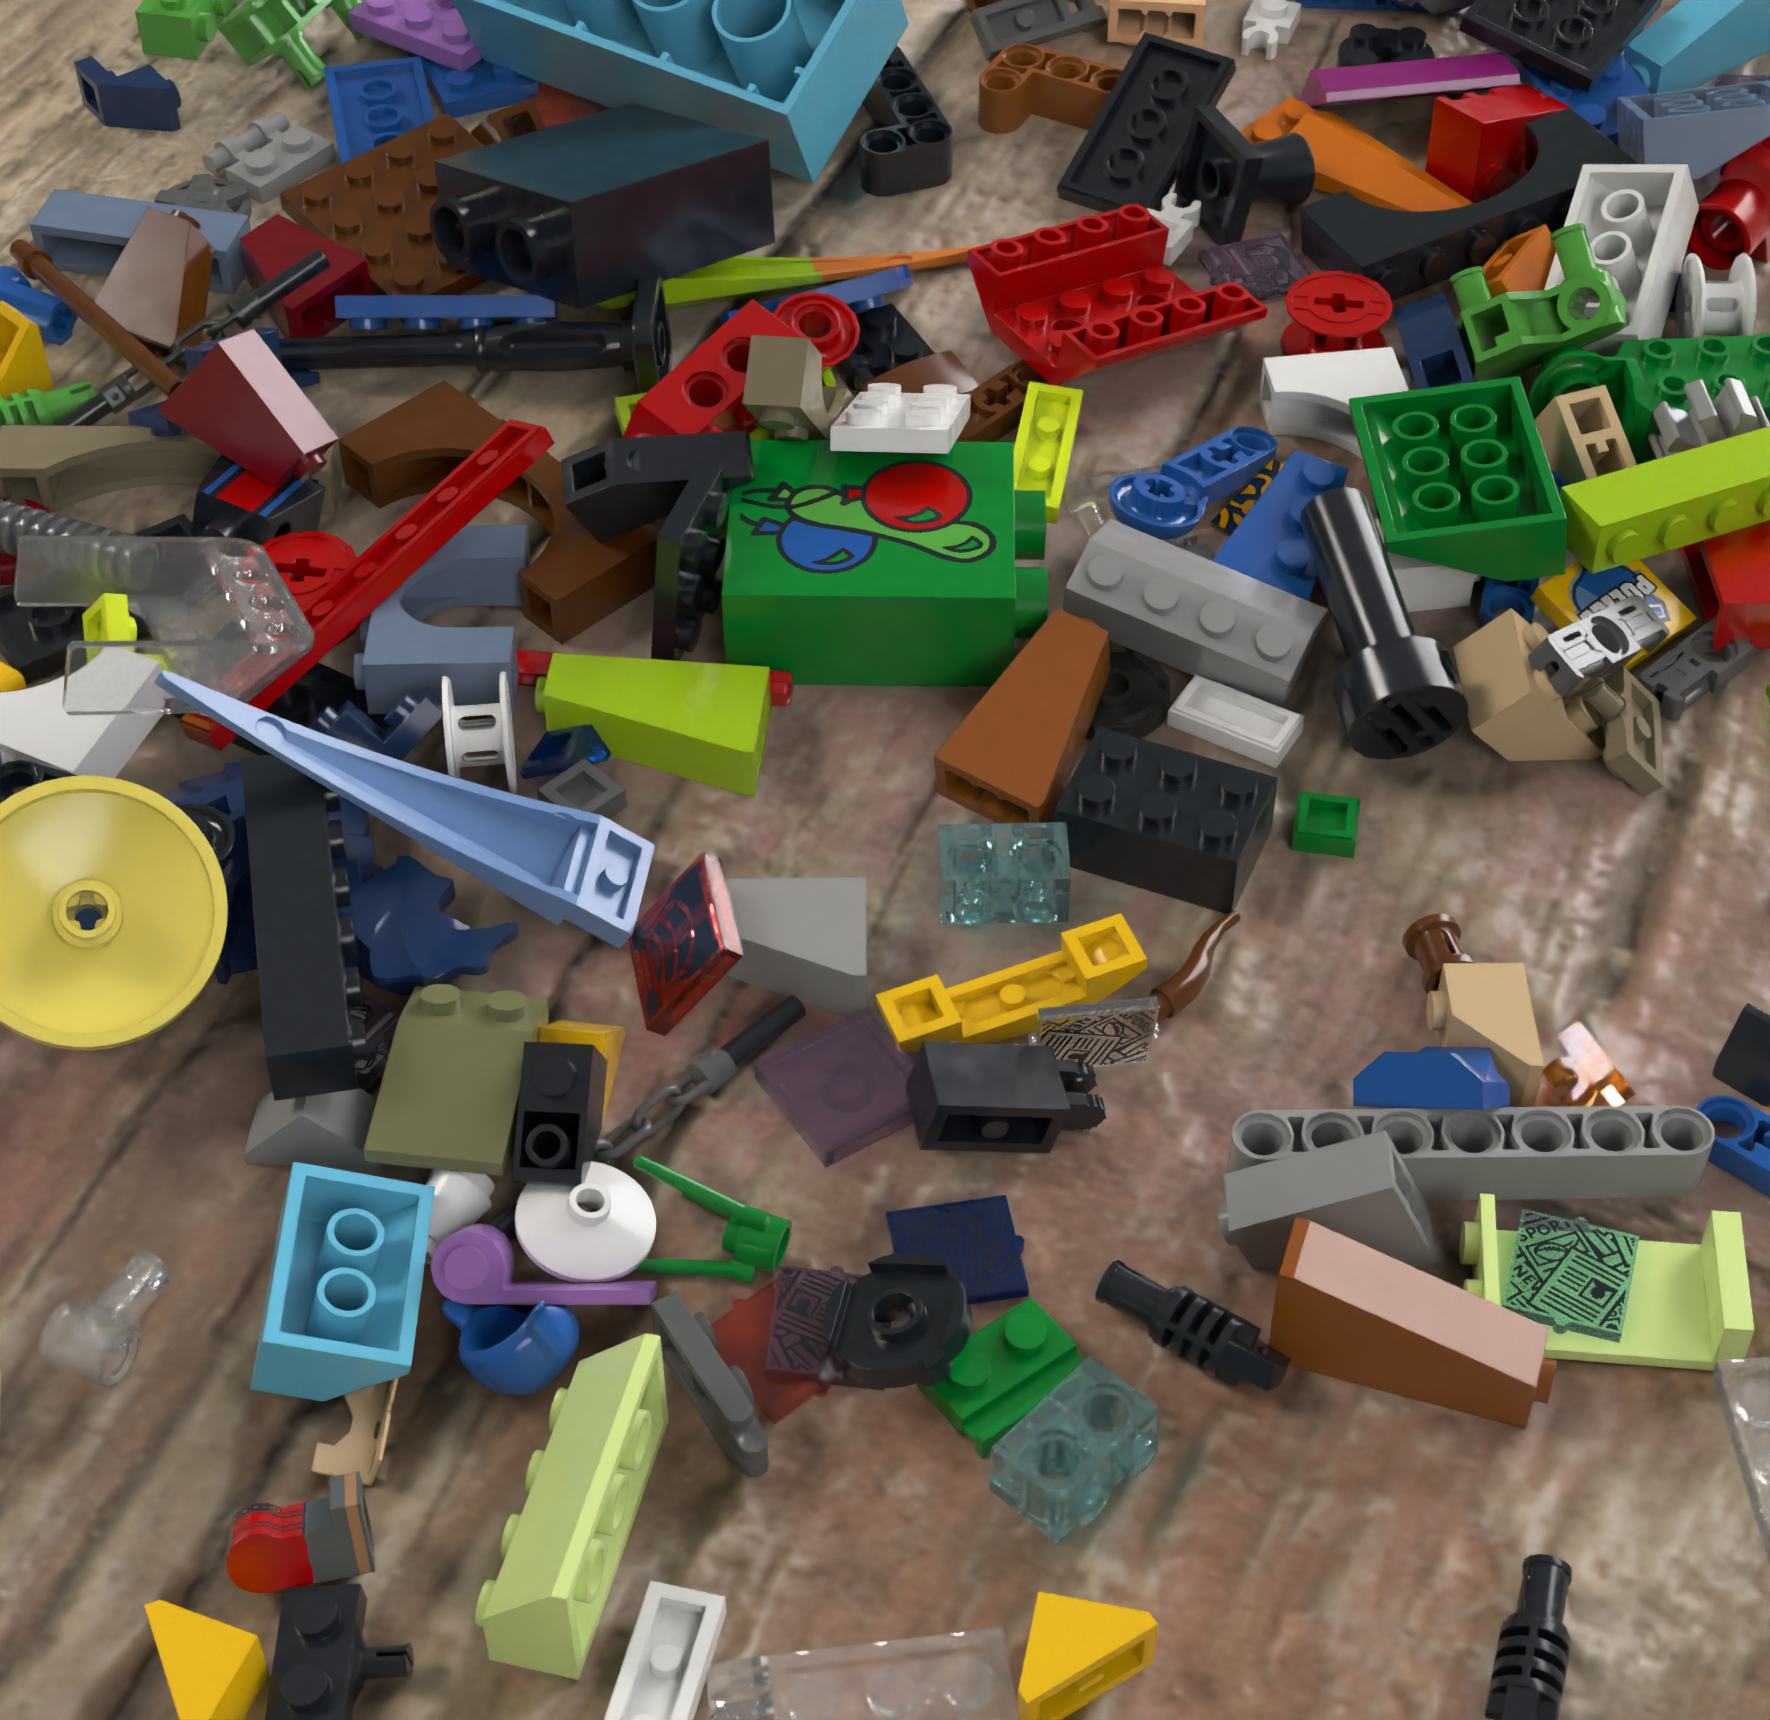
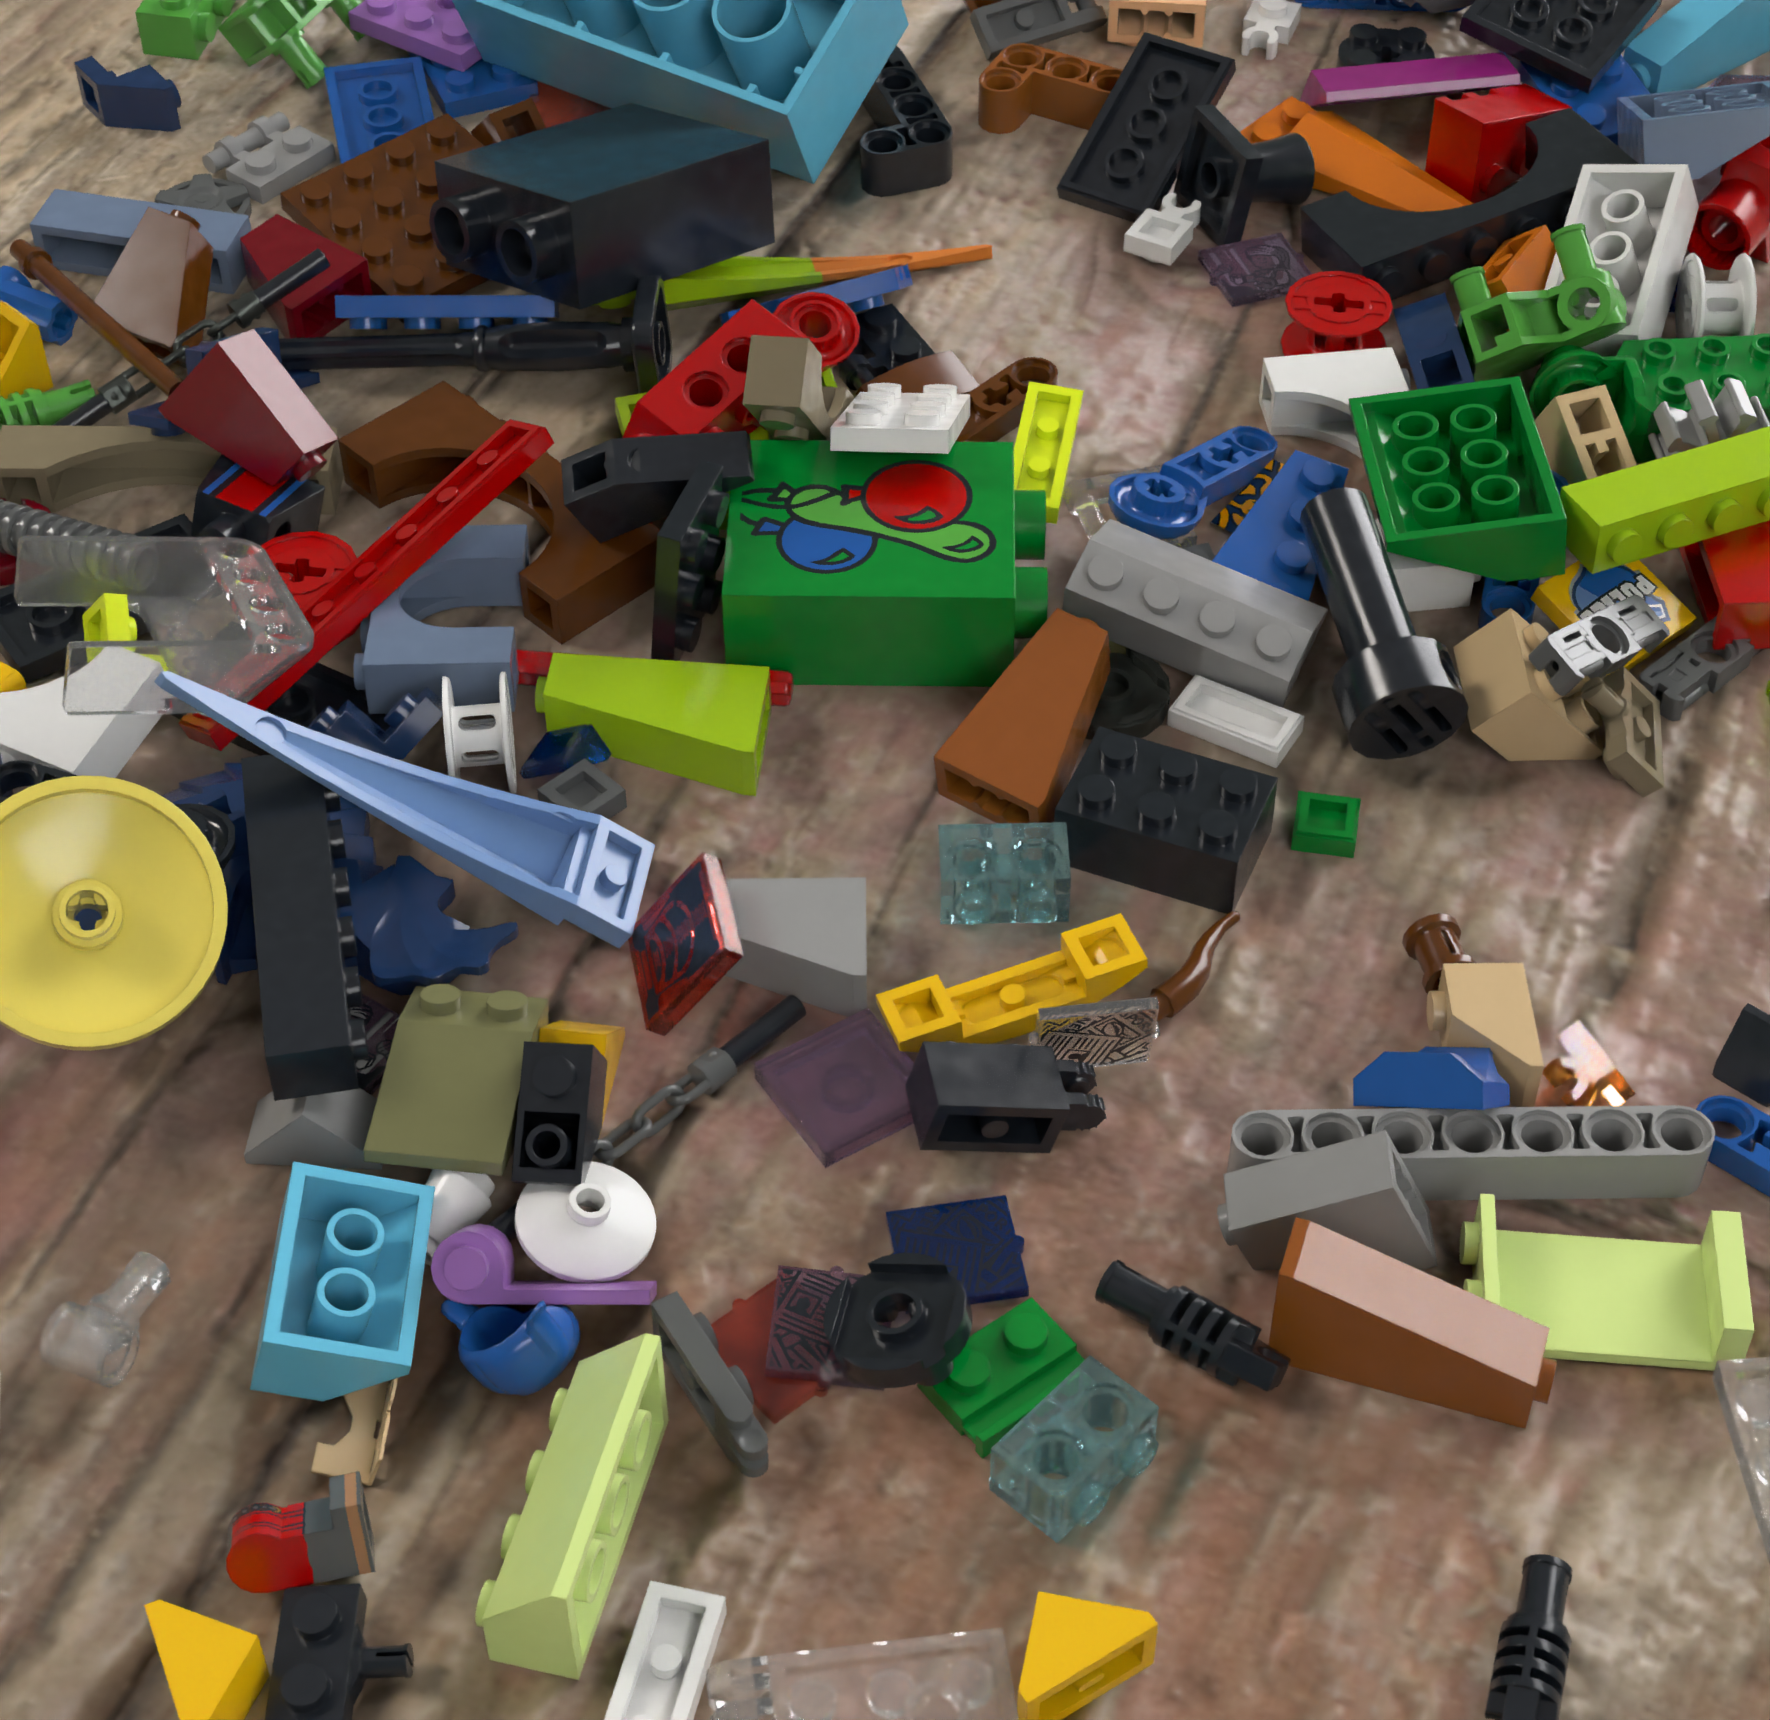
green plant [632,1155,792,1284] -> none
red slope [967,203,1268,386] -> none
clear light blue piece [1502,1209,1640,1343] -> none

